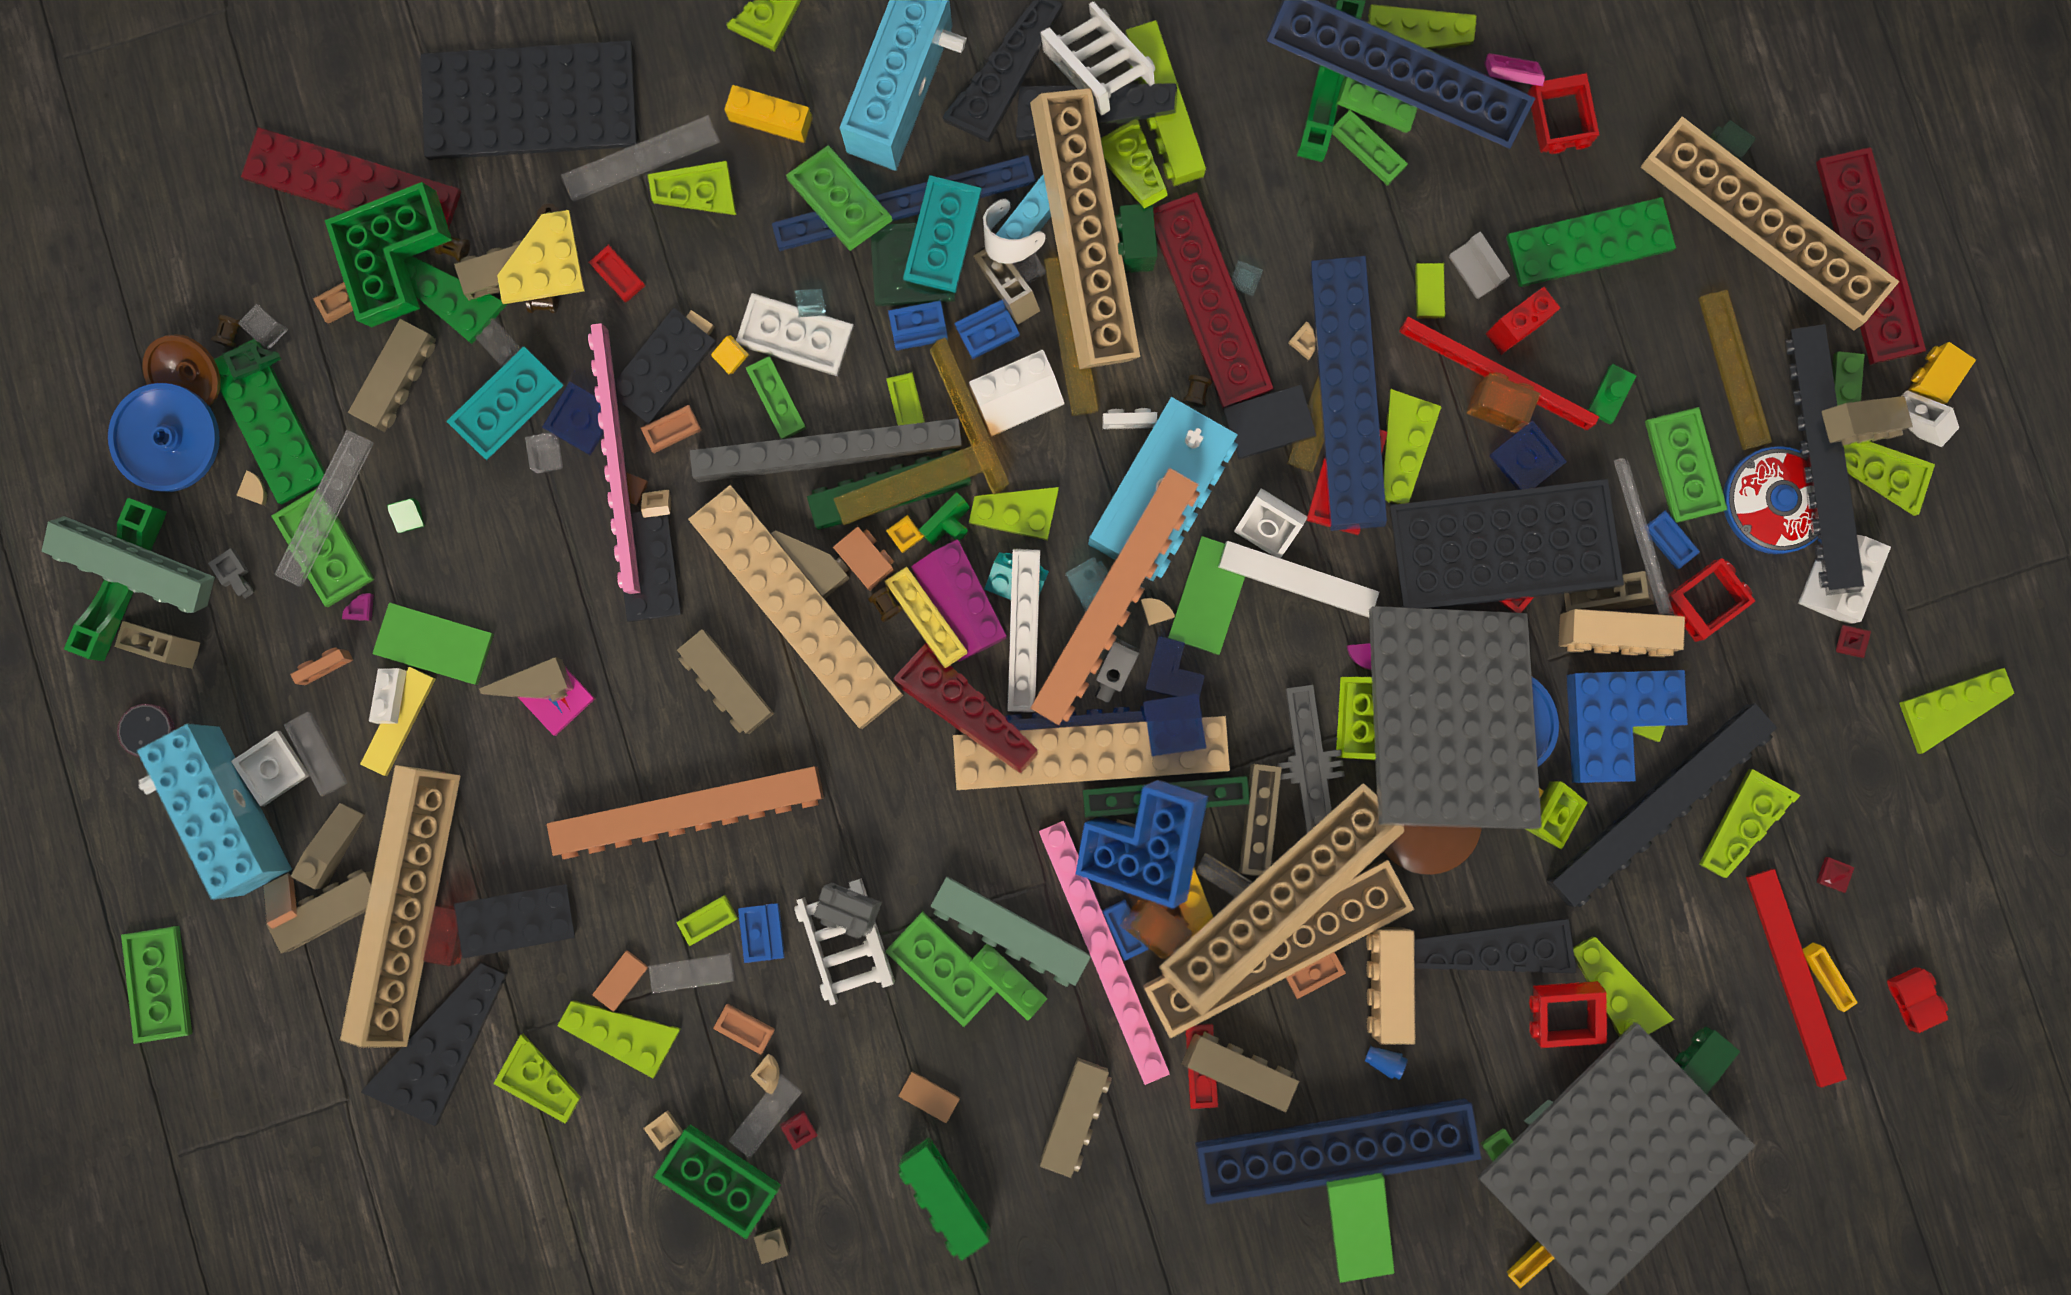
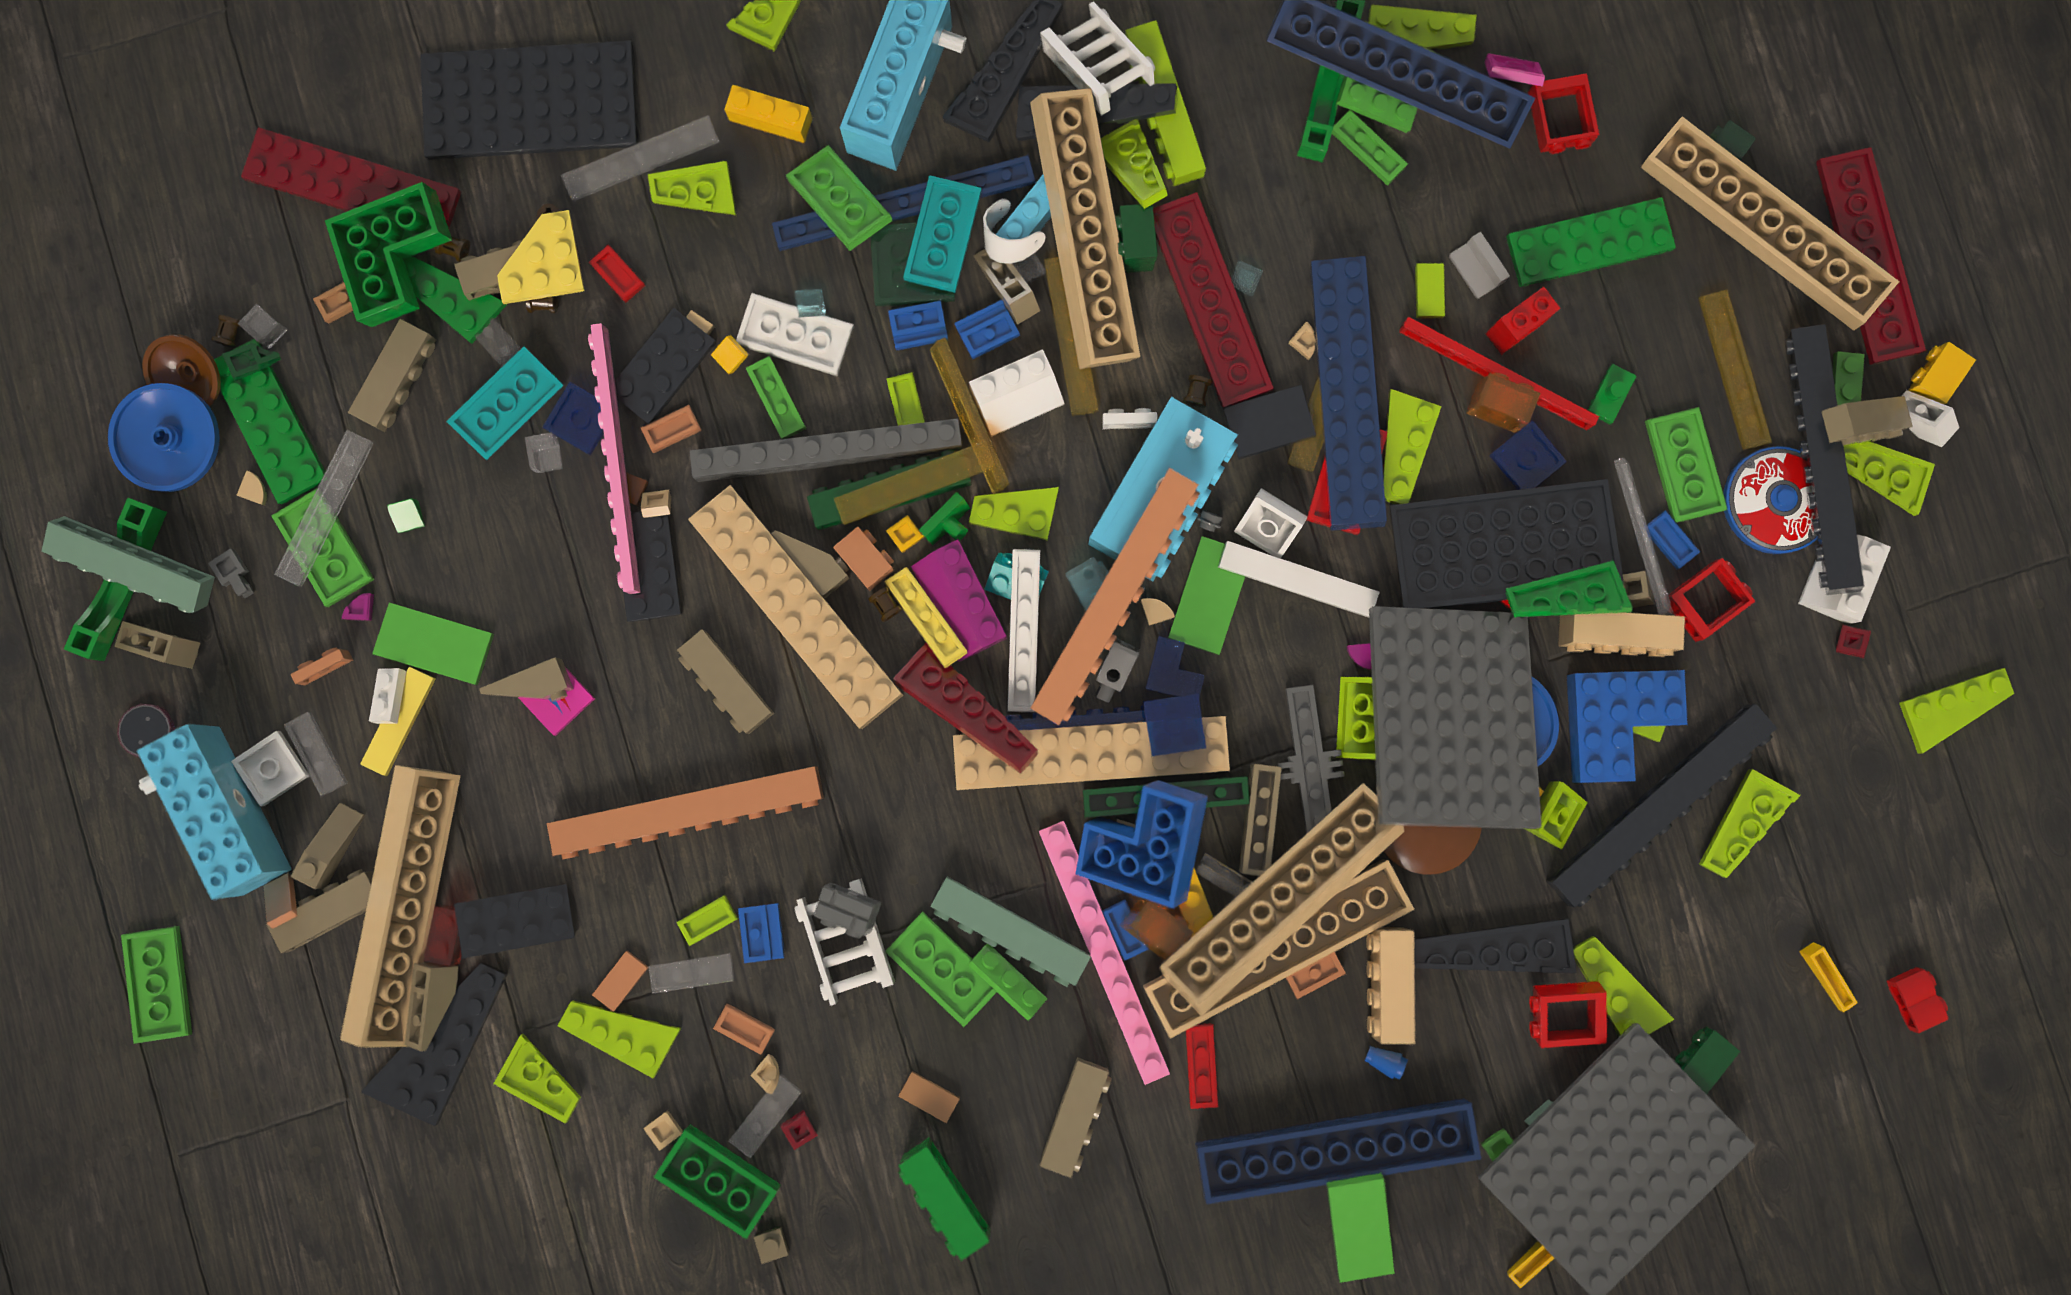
dark tan brick [1181,1032,1299,1112] -> none
red tile [1746,869,1847,1087] -> none
dark red tile [1816,857,1855,893] -> none
none -> dark tan slope [405,961,458,1051]
none -> dark grey plate [1197,510,1223,532]
none -> green wing [1505,561,1632,617]

